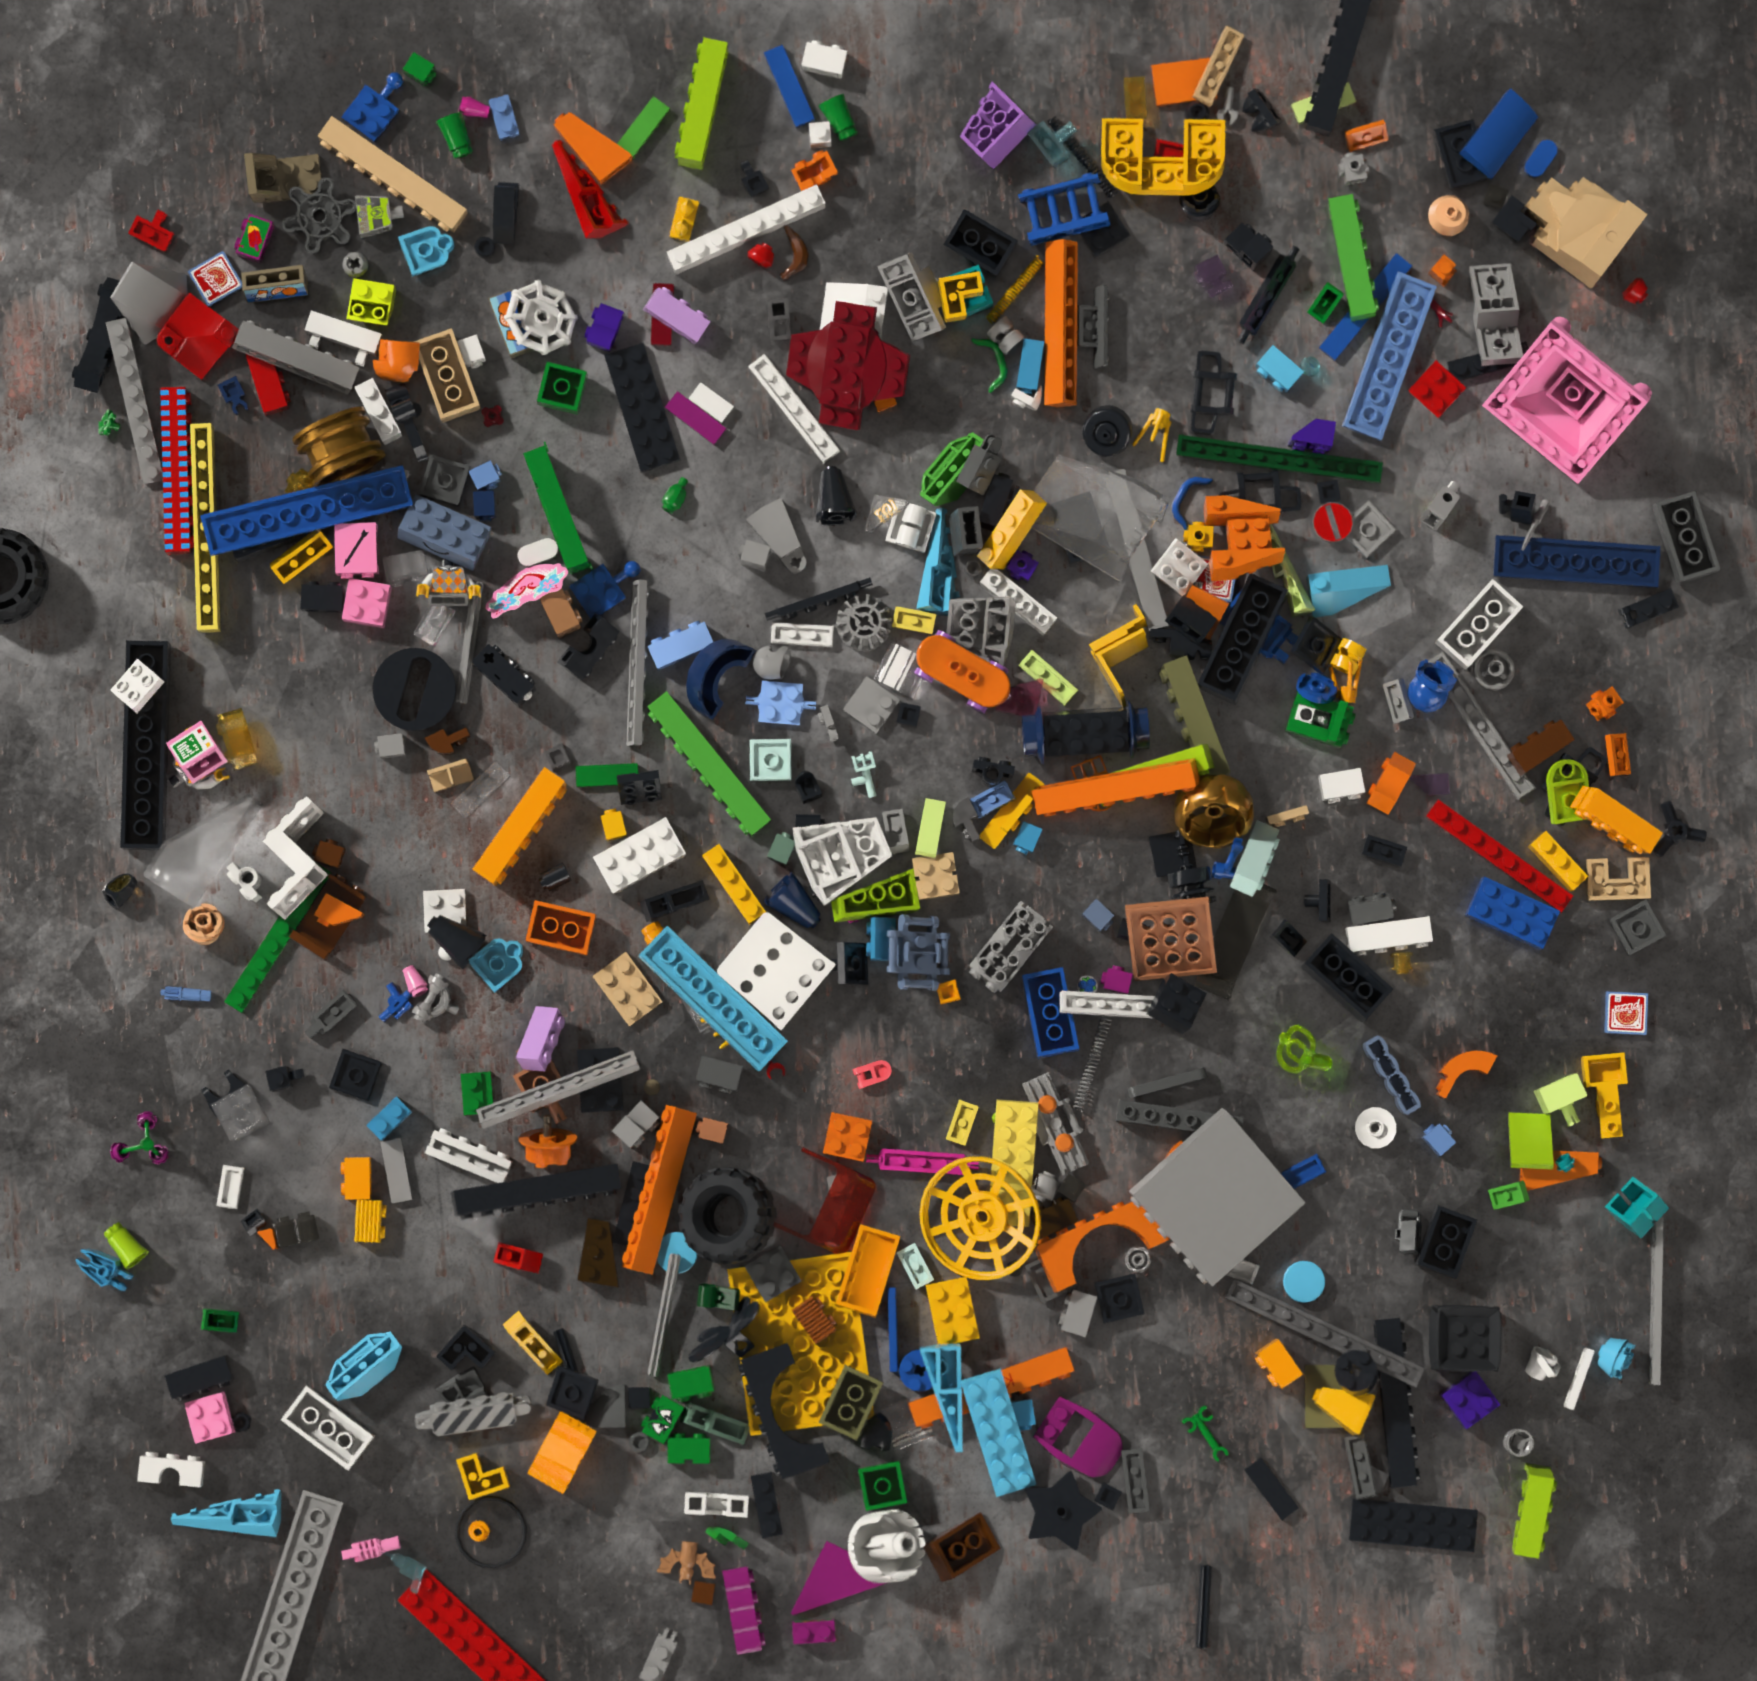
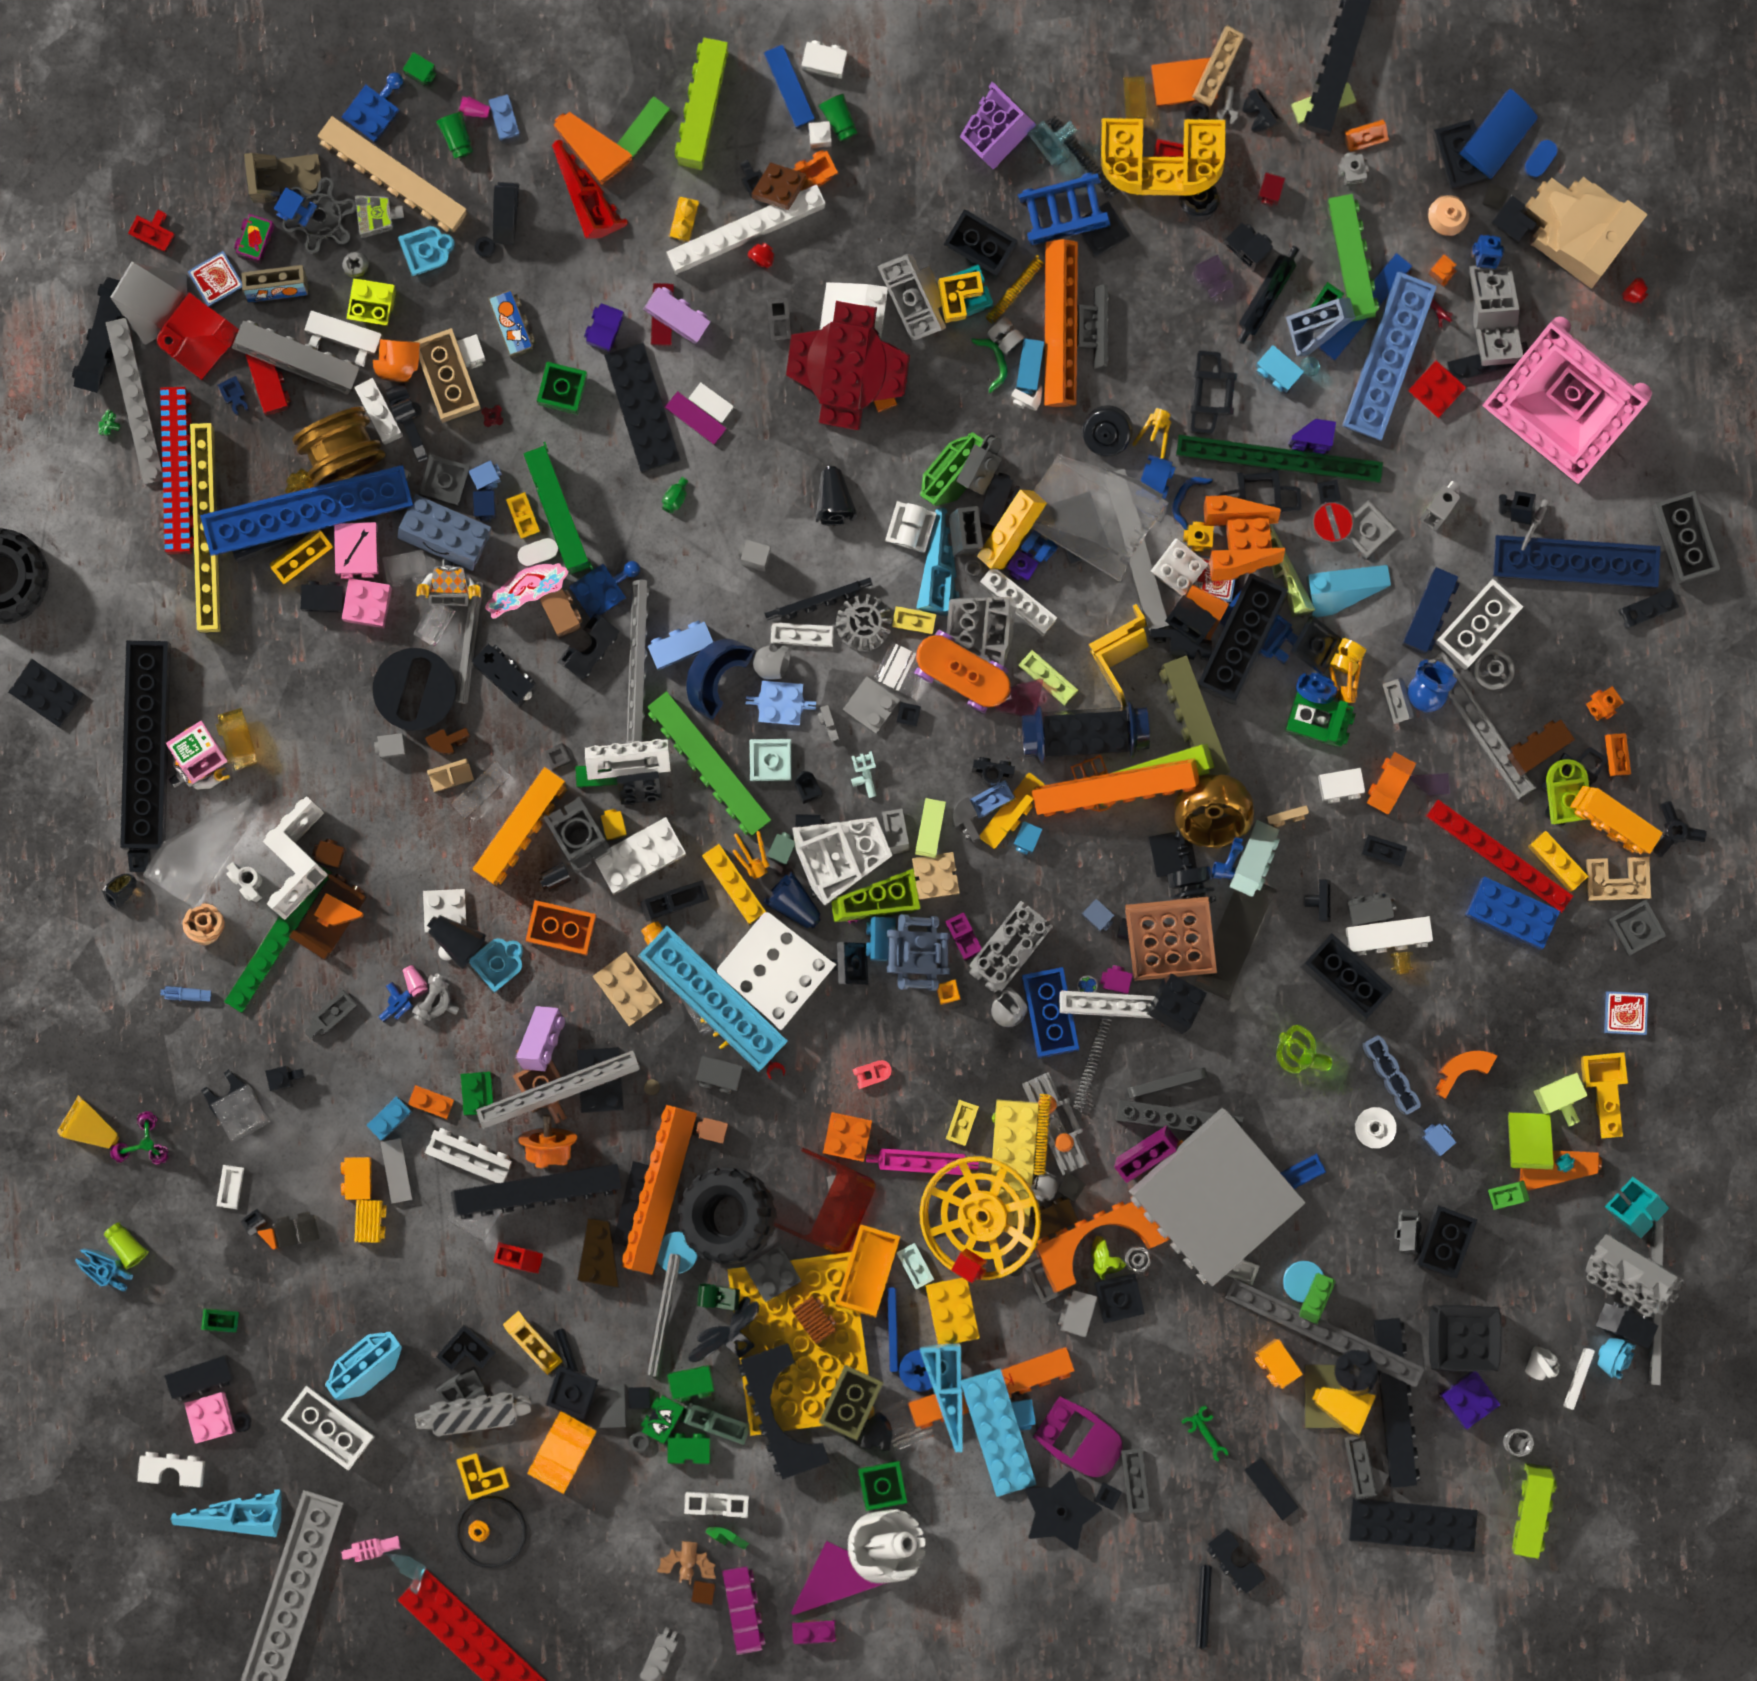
white plate [110,659,164,713] -> none
black tile [329,1049,382,1101] -> none
white plate [504,280,578,355] -> none
light grey brick [612,1101,660,1148] -> none
light grey piece [746,498,806,574] -> none
white tile [748,354,840,464] -> none
black brick [751,1471,783,1539] -> none
reddish brown piece [780,225,809,281] -> none
clear tile [864,495,910,533] -> none
reddish brown slope [923,1512,1001,1582] -> none
black slope [1270,919,1307,957] -> none
none -> black plate [8,659,84,728]
none -> yellow slope [57,1095,120,1148]
none -> black plate [127,850,152,872]
none -> blue brick [274,187,317,227]
none -> orange plate [408,1085,454,1119]
none -> yellow slope [506,492,540,539]
none -> dark grey piece [544,797,612,873]
none -> white brick [585,739,671,780]
none -> light orange plant [733,831,770,879]
none -> reddish brown plate [751,162,808,211]
none -> magenta slope [945,912,982,961]
none -> red brick [951,1248,987,1283]
none -> light grey helmet [991,987,1028,1027]
none -> blue brick [1021,527,1058,563]
none -> yellow piece [1033,1094,1051,1175]
none -> lime piece [1091,1236,1126,1280]
none -> magenta brick [1114,1125,1179,1183]
none -> blue brick [1137,454,1176,501]
none -> black arch [1206,1527,1266,1594]
none -> dark red brick [1257,172,1285,206]
none -> sand blue wedge [1286,298,1355,356]
none -> bright green brick [1299,1273,1335,1324]
none -> dark blue brick [1402,567,1460,655]
none -> blue brick [1473,235,1504,269]
none -> light grey brick [1585,1234,1683,1316]
none -> black brick [1595,1302,1659,1348]

